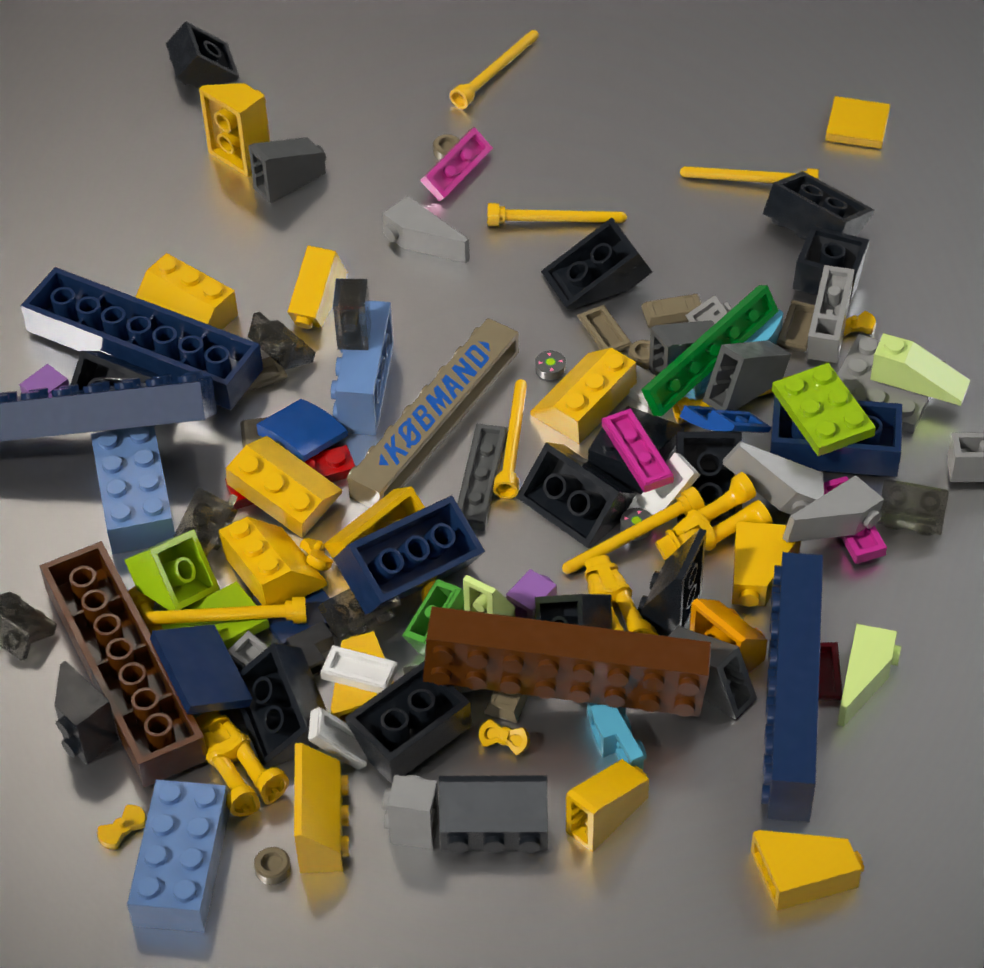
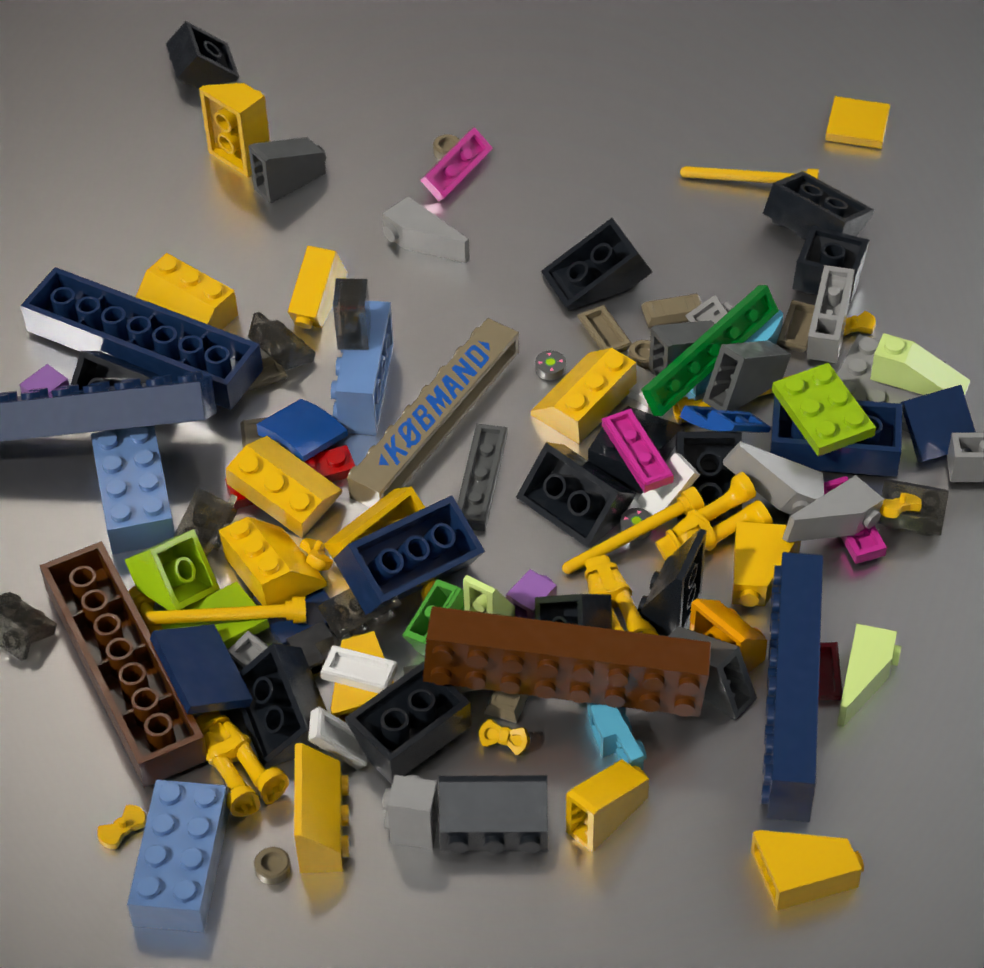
black slope [54,661,119,765] -> none
yellow piece [450,30,539,109] -> none
yellow piece [487,203,627,227] -> none
yellow piece [493,379,527,499] -> none
none -> yellow piece [880,493,922,518]
none -> dark blue tile [900,385,976,463]

